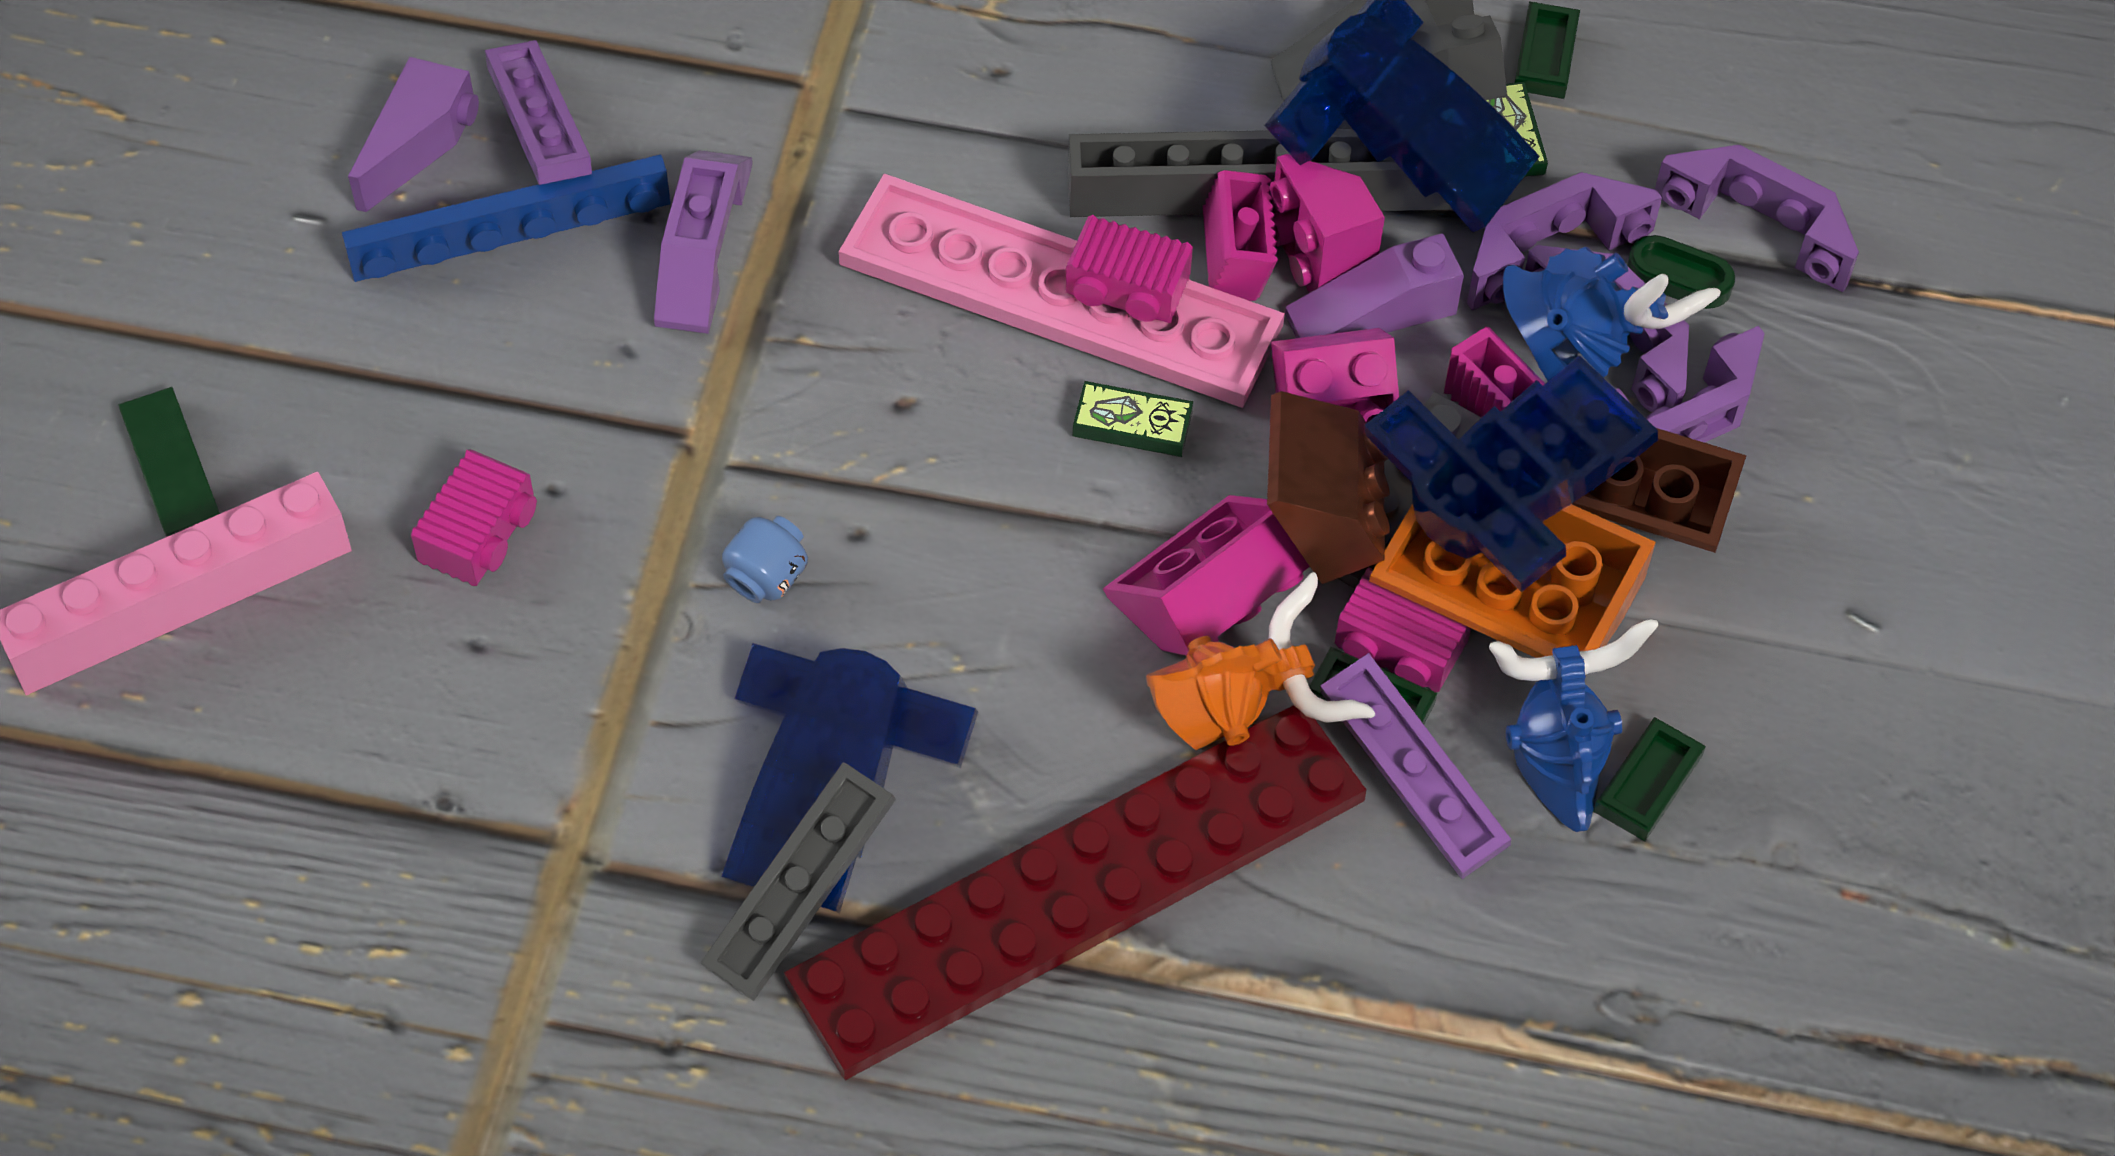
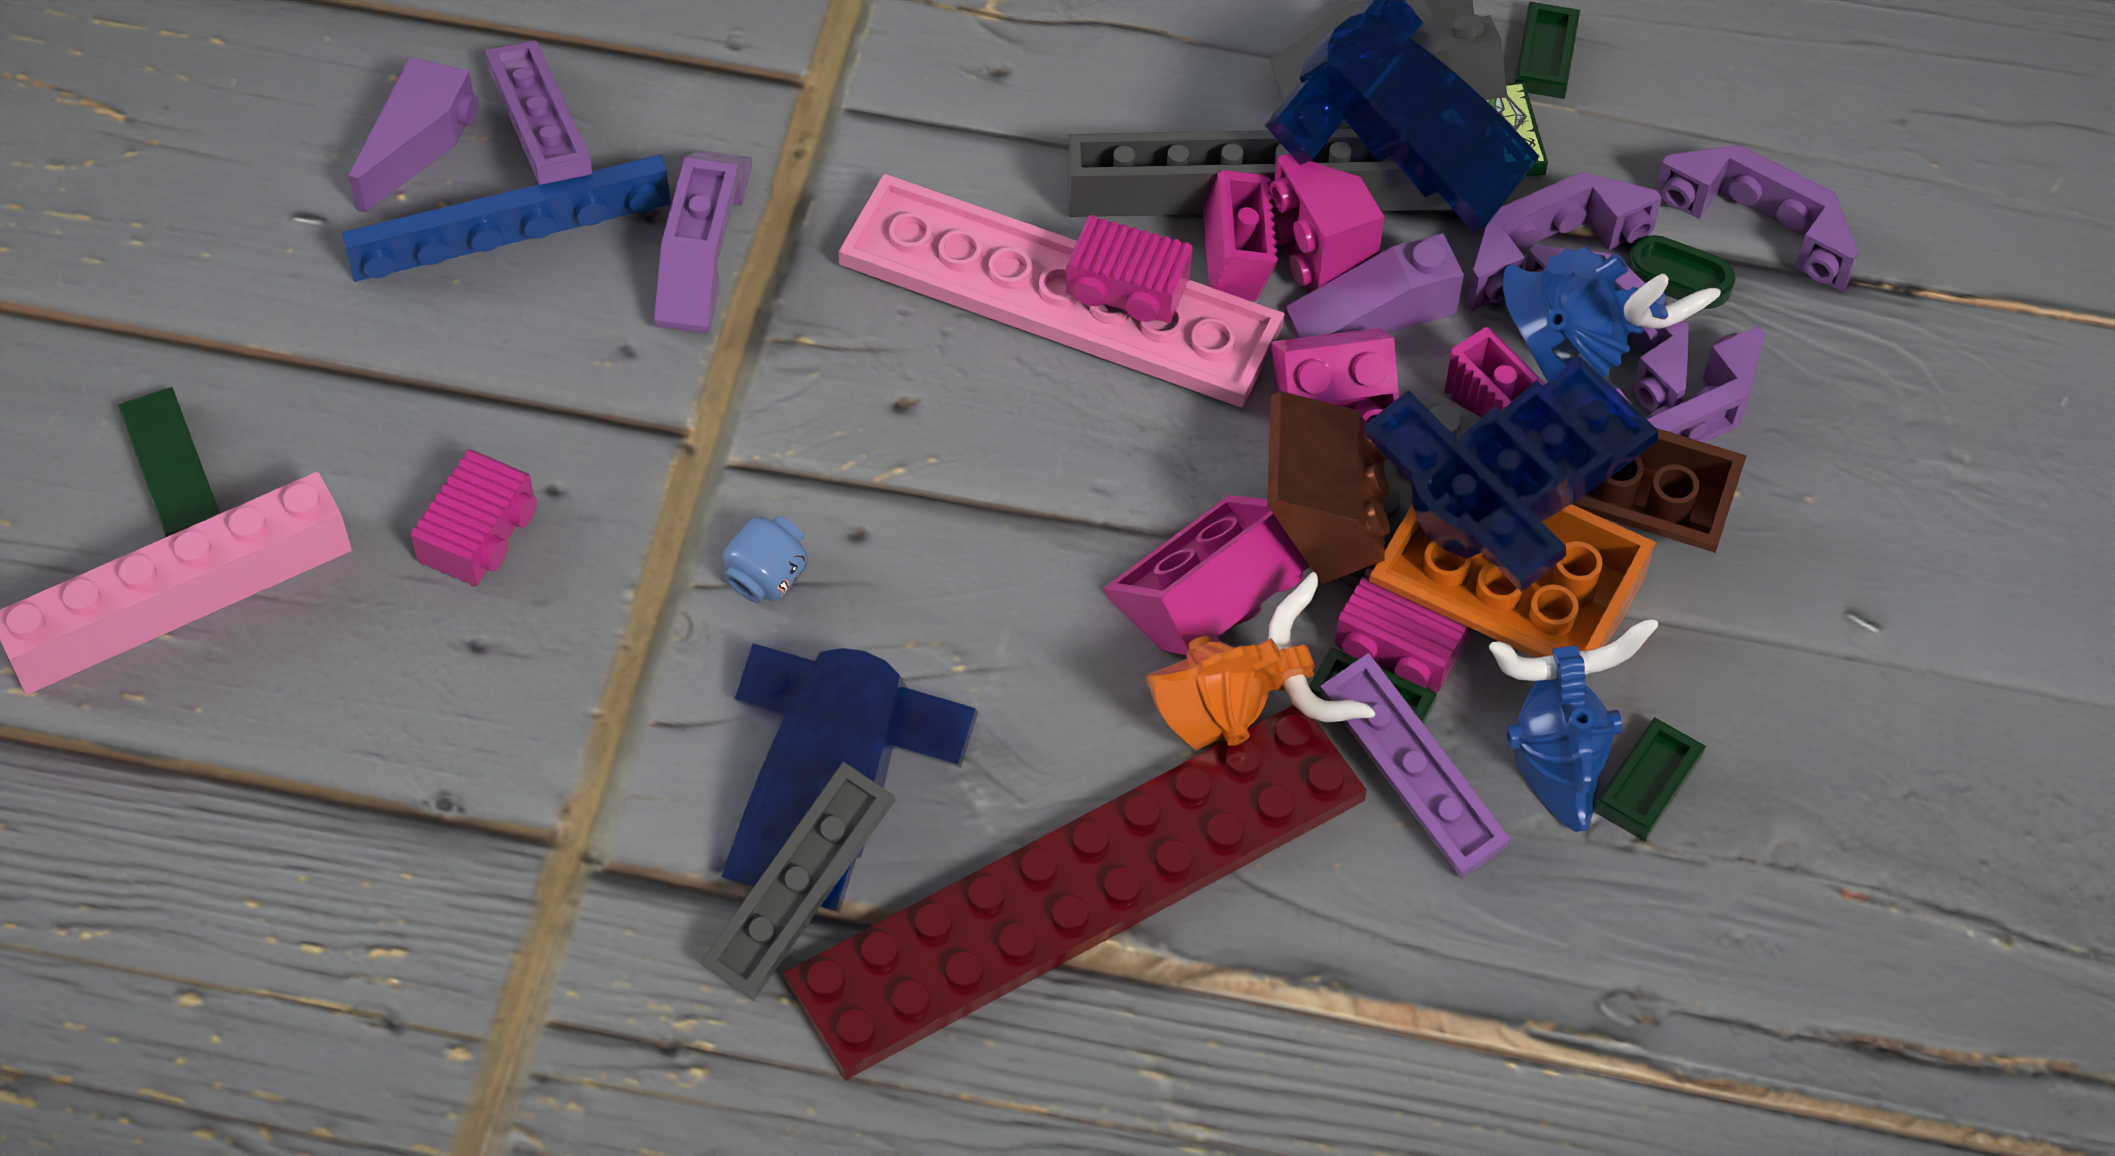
tile [1072,381,1194,457] -> none

